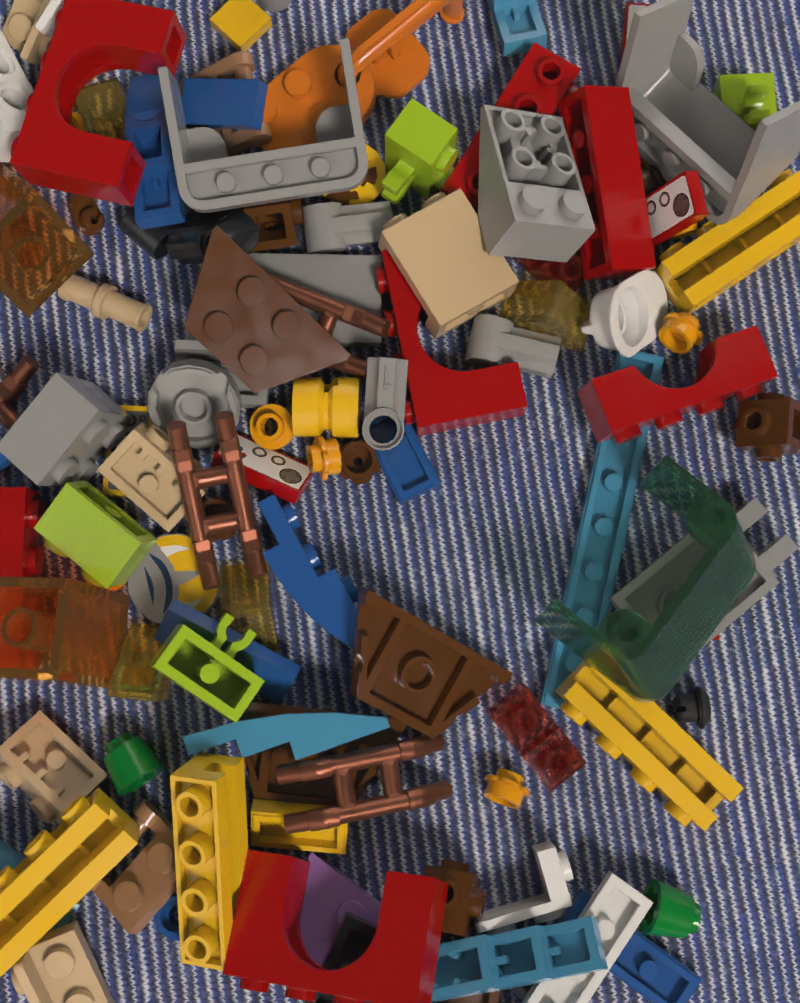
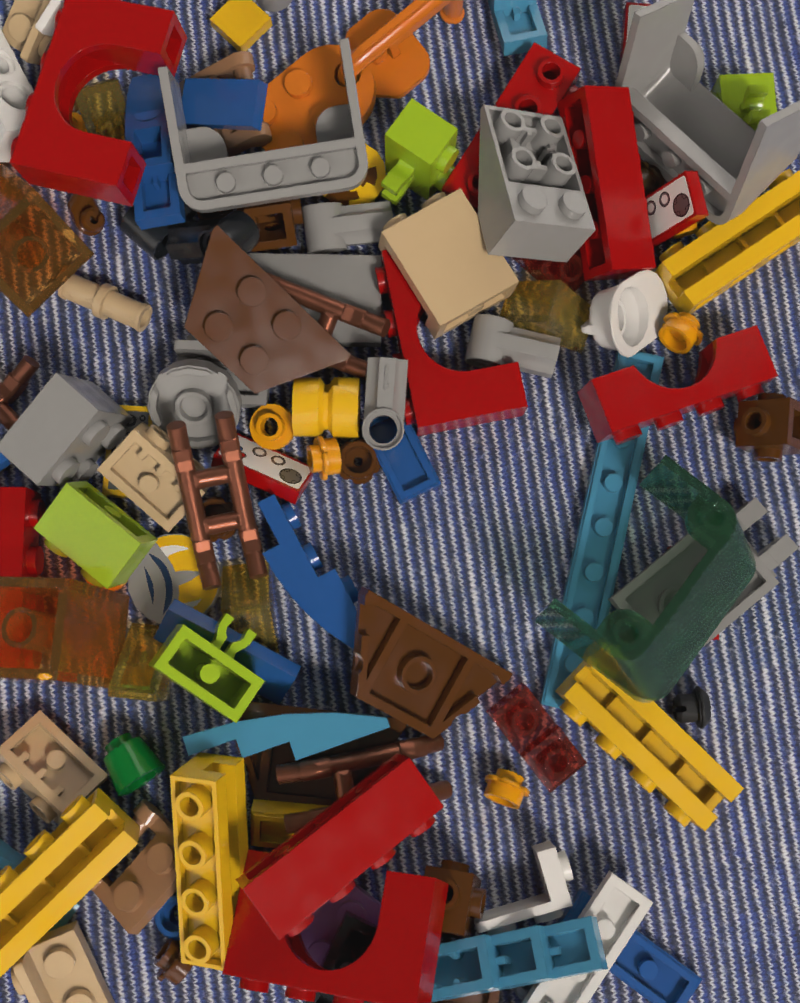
green hat [639,879,701,939] -> none
none -> reddish brown plate [154,938,193,985]
none -> red brick [236,753,444,940]

